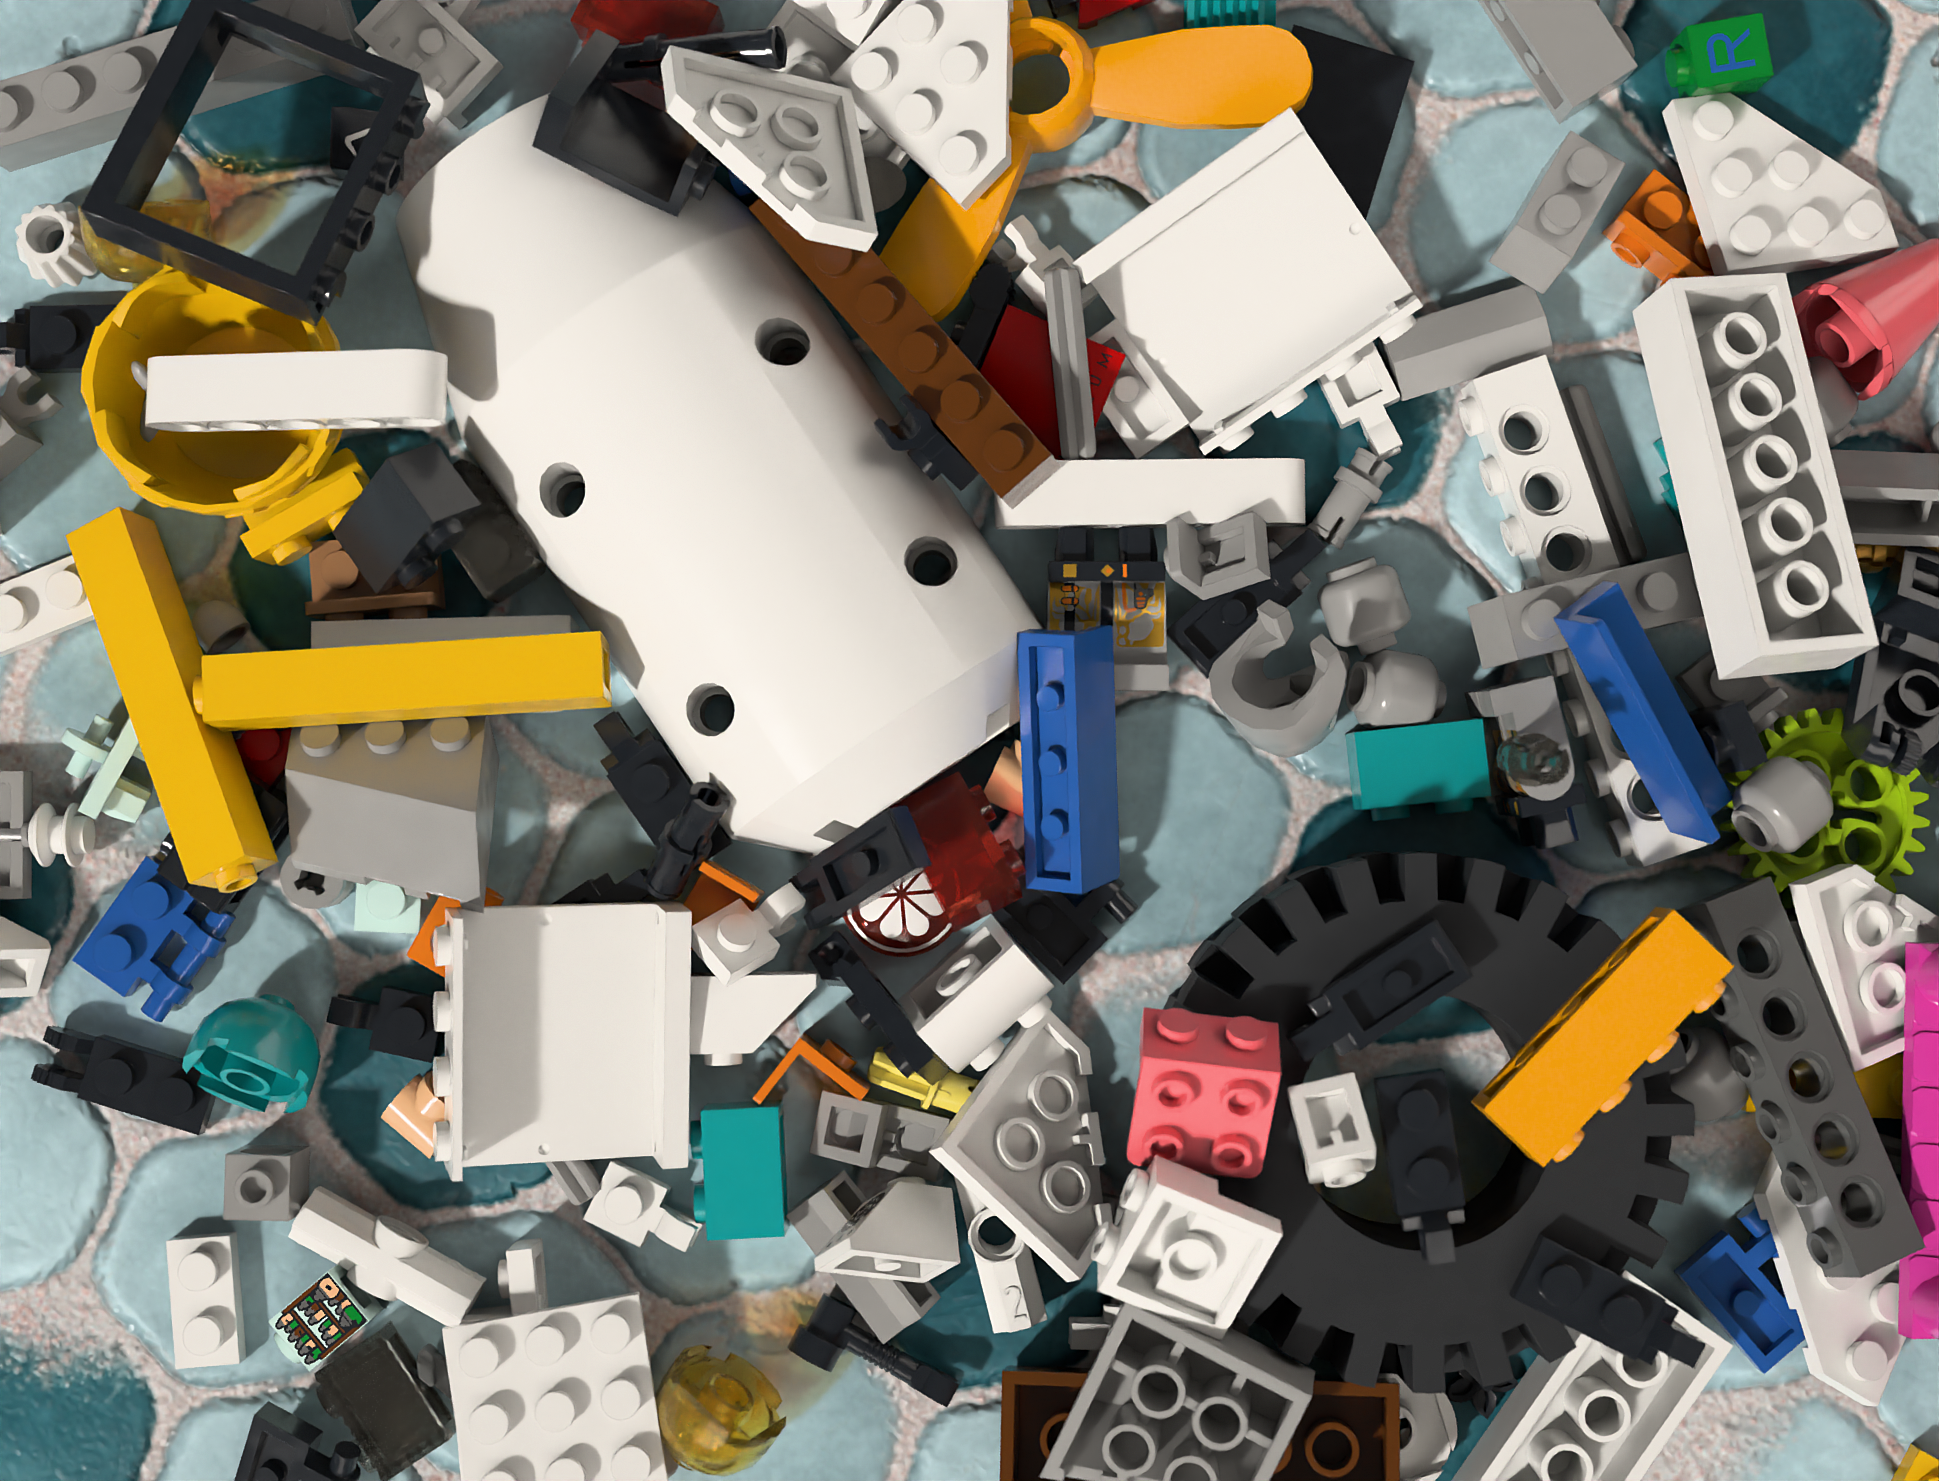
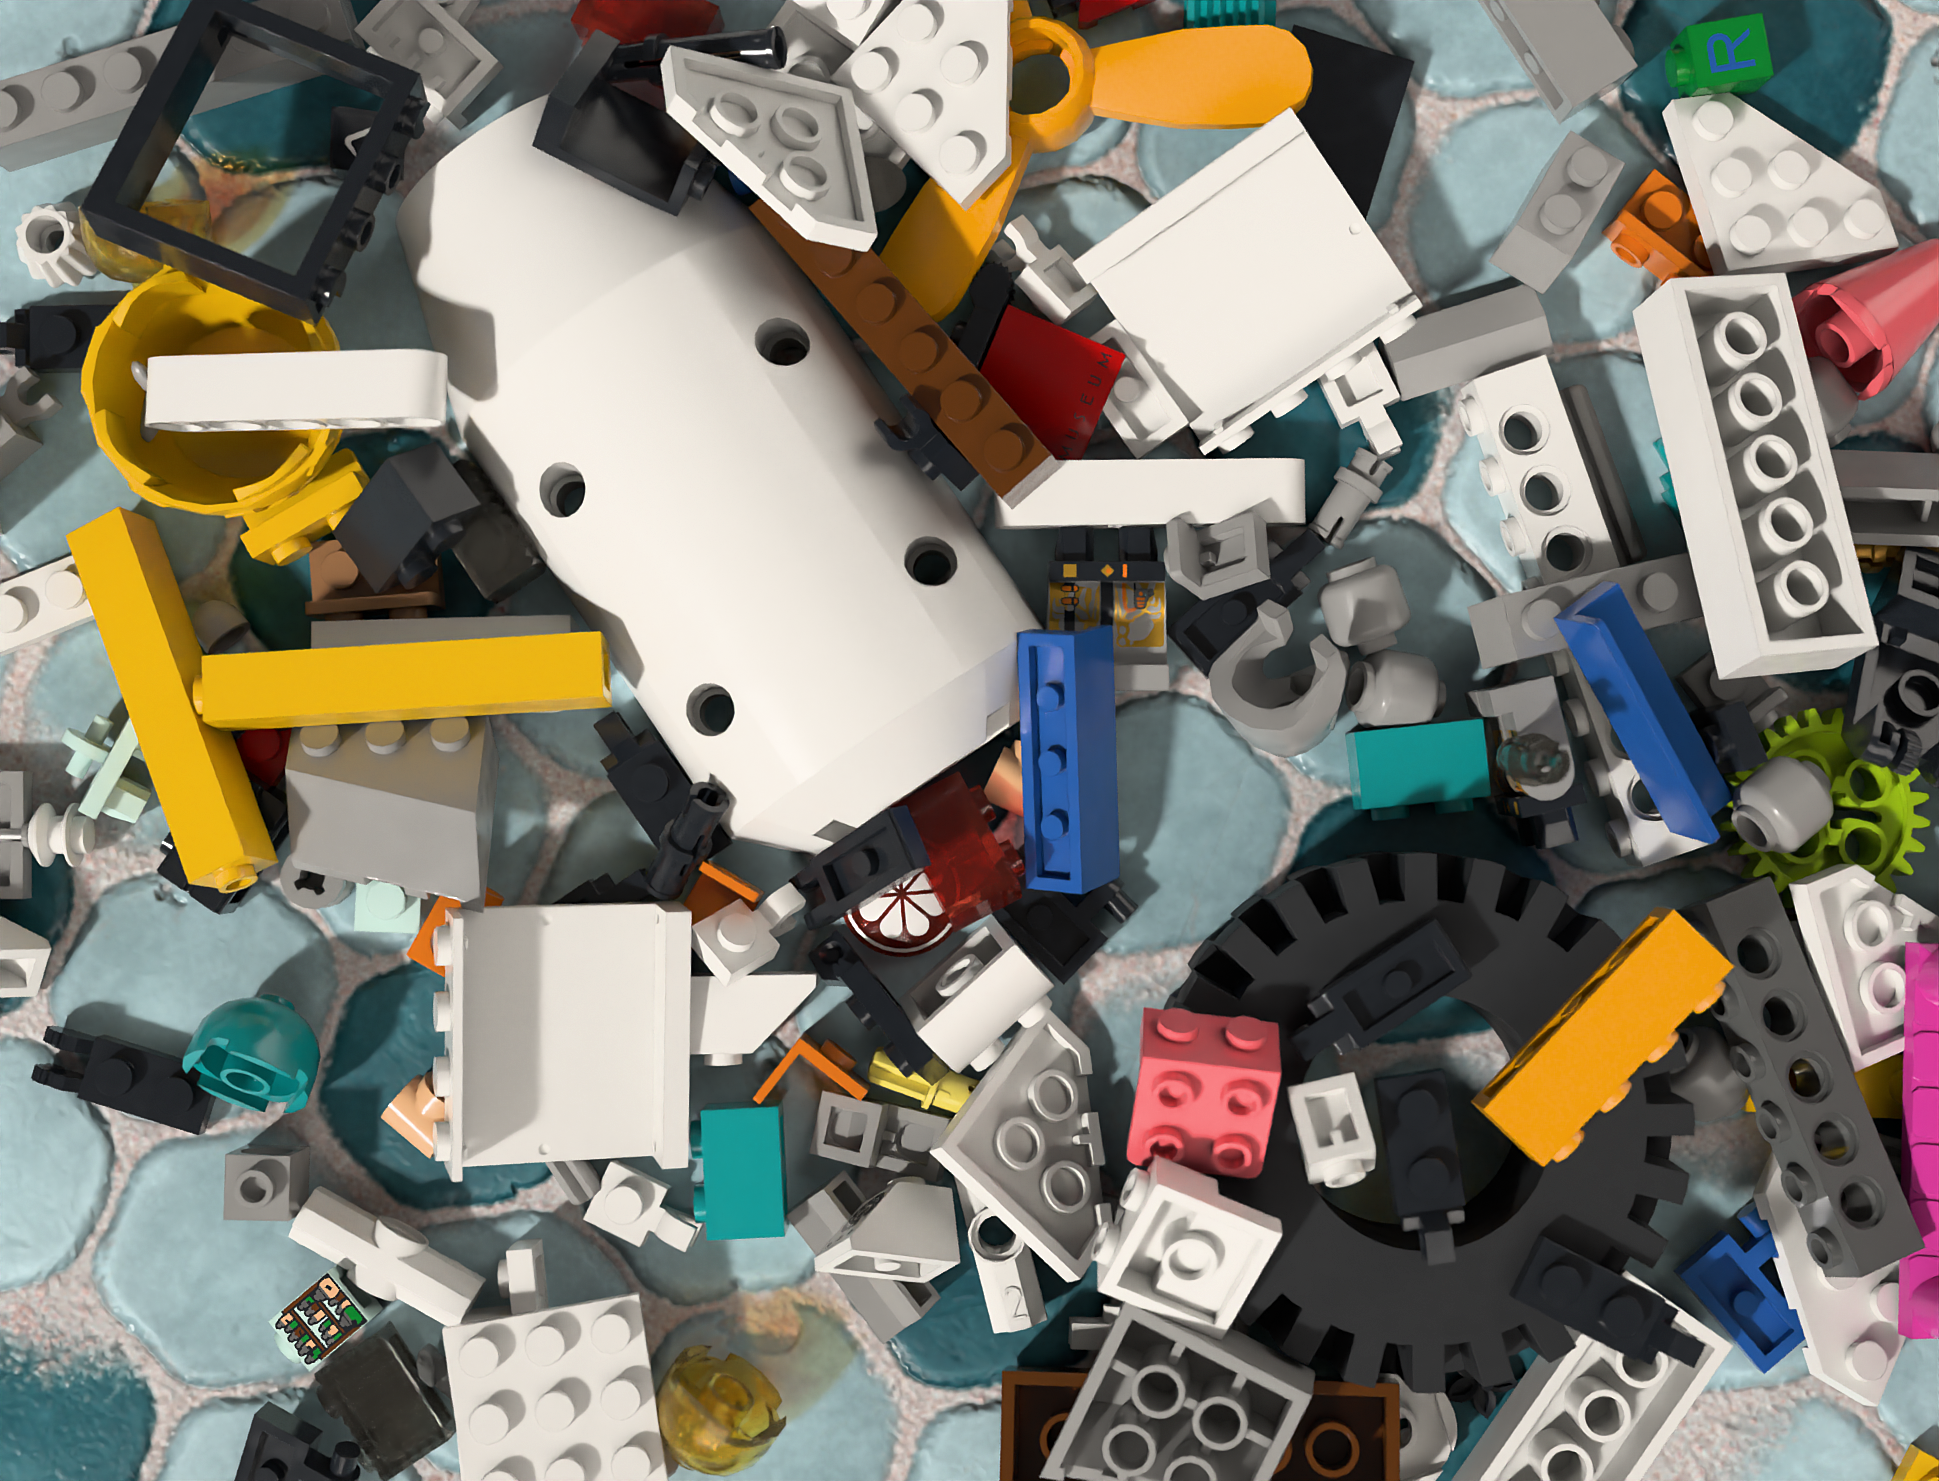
blue plate [72,856,236,1022] -> none
white plate [166,1231,247,1369] -> none
black plate [326,985,442,1063] -> none
black brick [787,1293,960,1407] -> none
light grey axle [1044,267,1097,460] -> none

